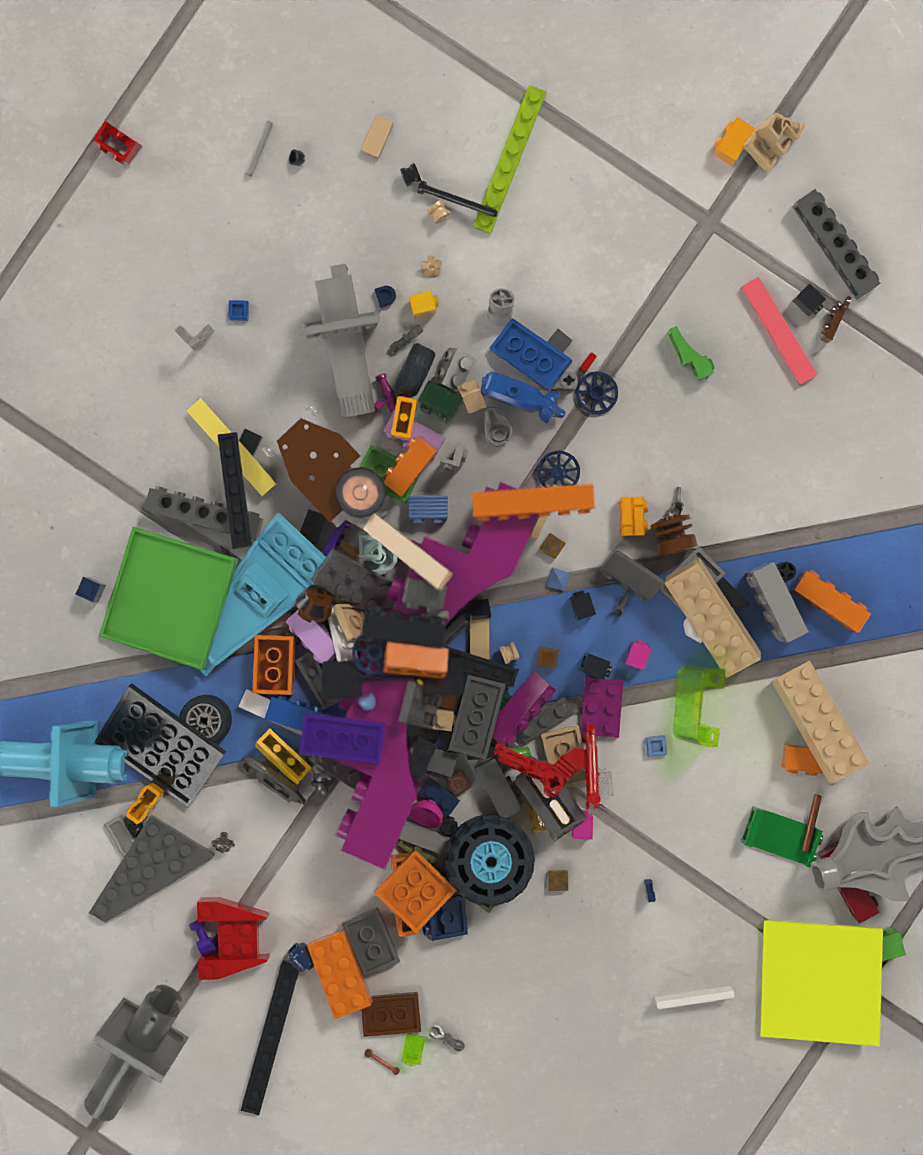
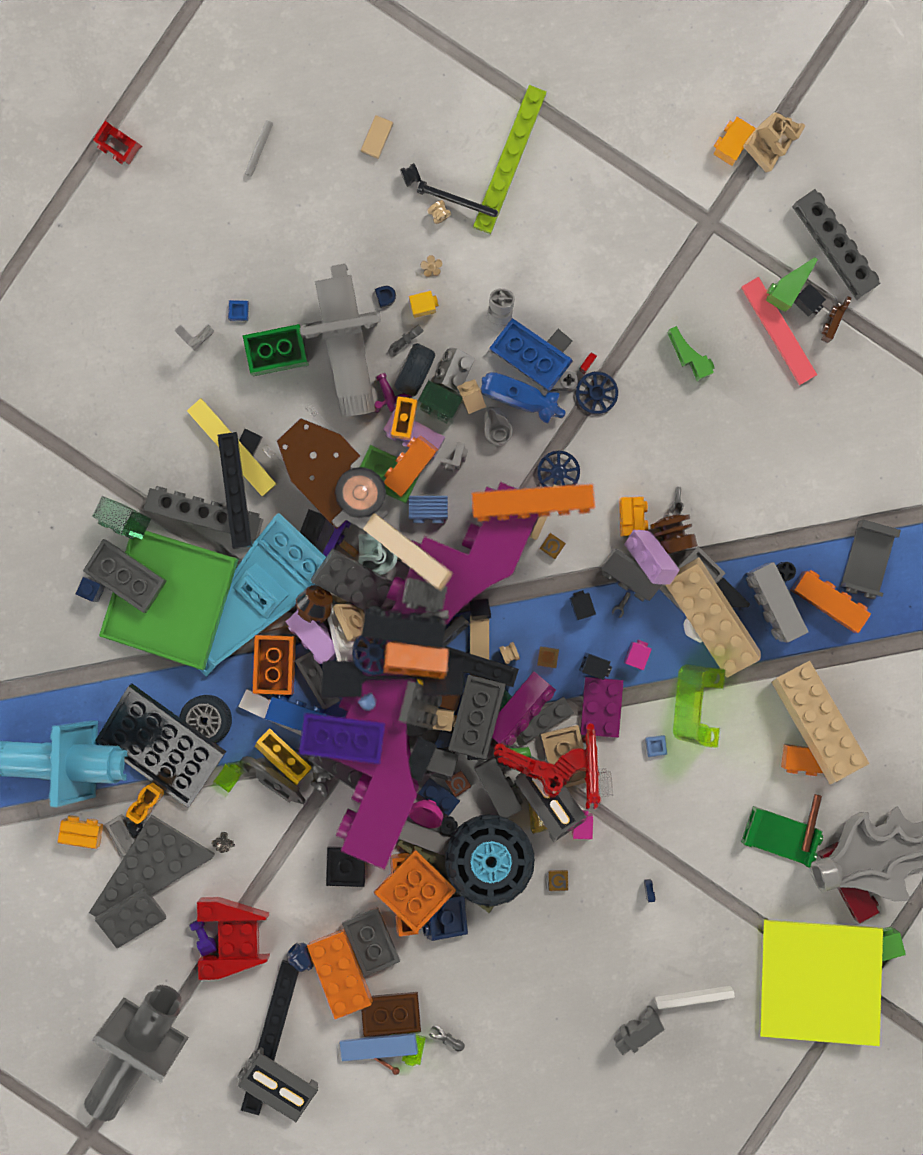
black hinge [289,149,305,166] -> none
medium blue slope [546,567,570,591] -> none
none -> light orange brick [57,815,103,849]
none -> dark grey plate [83,539,167,613]
none -> clear green brick [92,496,152,540]
none -> dark grey plate [95,887,166,948]
none -> clear neon green bracket [213,762,243,793]
none -> dark grey panel [237,1047,318,1122]
none -> green brick [242,324,309,377]
none -> black tile [326,846,365,887]
none -> medium blue tile [339,1033,418,1061]
none -> dark grey hips [614,1006,665,1055]
none -> lavender brick [624,530,679,585]
none -> bright green slope [766,257,818,312]
none -> dark grey panel [840,520,901,599]

